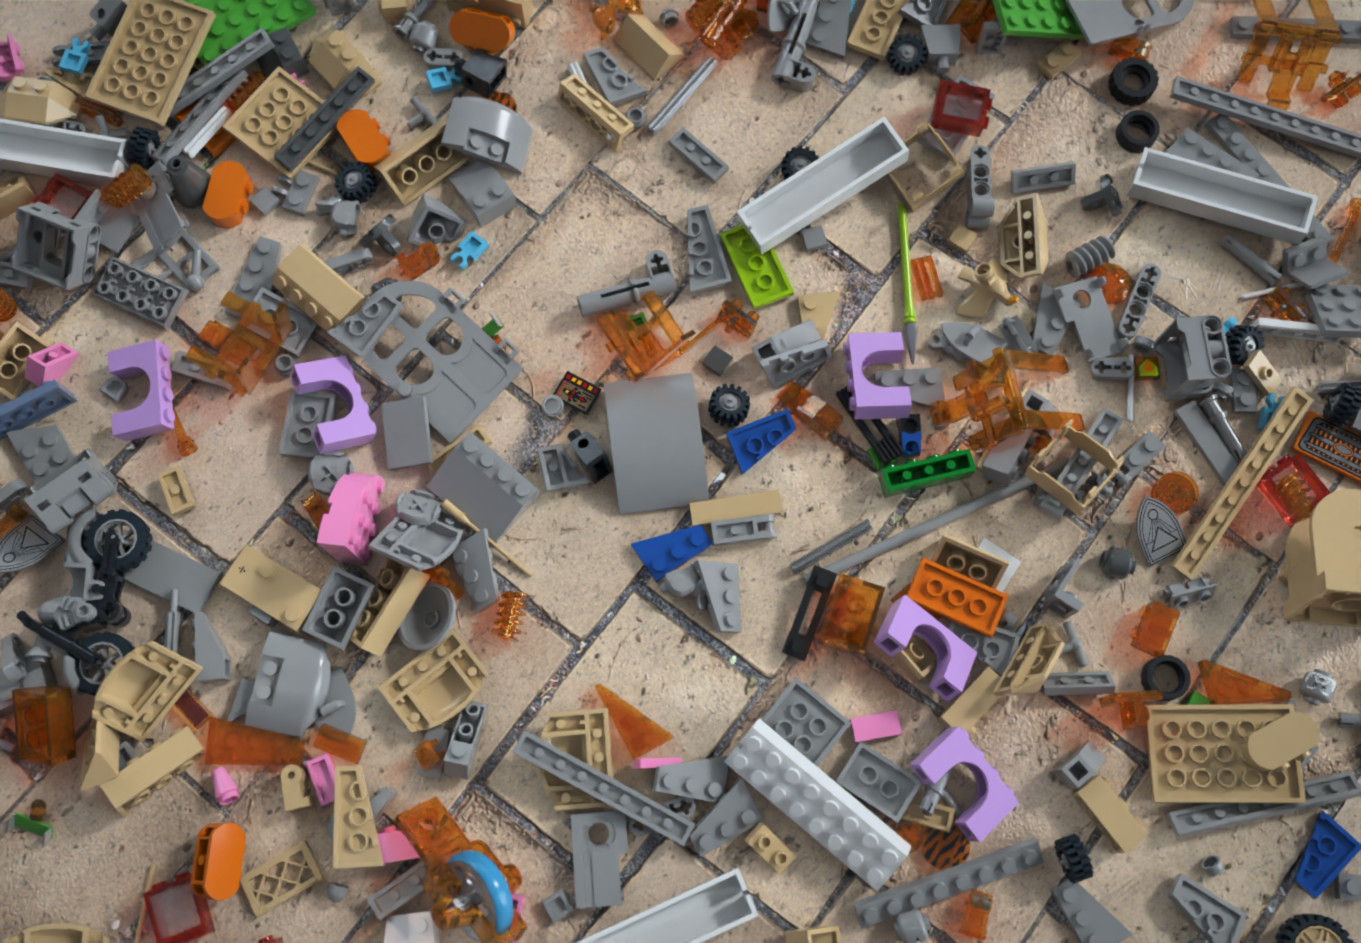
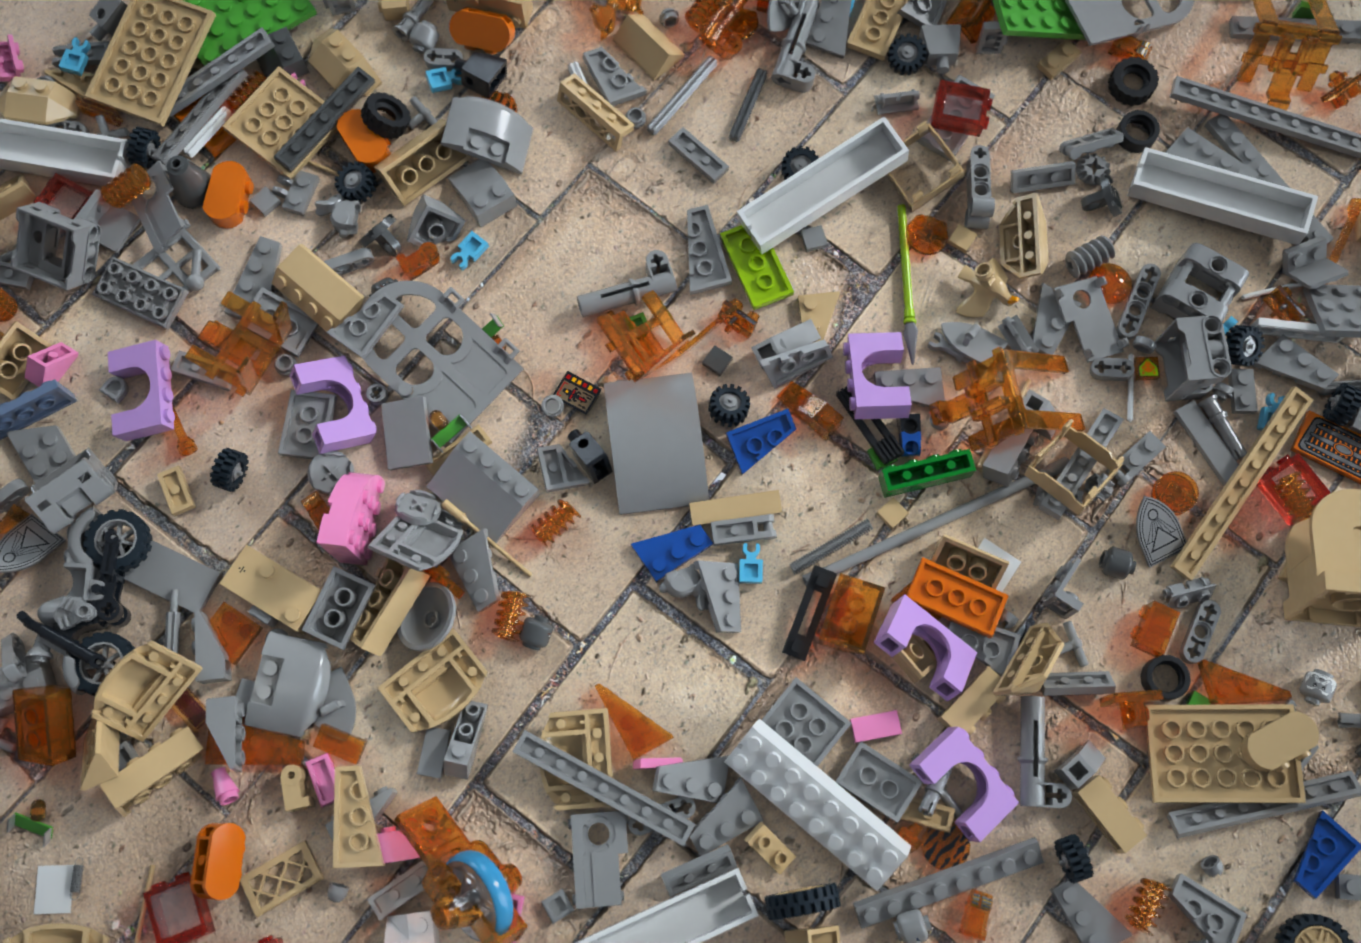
clear orange tile [413,738,446,772] -> none
clear orange tile [910,255,943,302] -> none
clear orange plate [1034,434,1053,456] -> none
light grey pin [1221,234,1282,285] -> none
tan plate [1243,350,1282,396] -> none
none -> white sticker [34,865,74,914]
none -> light grey piece [70,857,84,900]
none -> light grey slope [206,696,246,773]
none -> black wheel [210,448,249,492]
none -> clear orange wing [210,602,263,665]
none -> black tyre [361,92,411,139]
none -> light grey bush [366,383,389,405]
none -> piece [429,410,472,453]
none -> dark grey head [519,614,553,650]
none -> clear orange piece [530,499,581,549]
none -> light grey plate [661,844,737,897]
none -> dark grey axle [729,68,767,142]
none -> medium azure plate [739,543,763,584]
none -> black wheel [764,883,841,920]
none -> light grey hinge [874,89,920,115]
none -> tan tile [876,497,909,530]
none -> clear orange dish [906,214,948,255]
none -> light grey piece [1017,696,1072,808]
none -> light grey plate [1059,128,1123,160]
none -> light grey gear [1076,153,1111,185]
none -> clear orange piece [1125,878,1172,937]
none -> light grey piece [1151,243,1249,331]
none -> light grey beam [1179,600,1221,664]
none -> light grey wing [1253,334,1339,393]
none -> bright green tile [1292,0,1322,19]

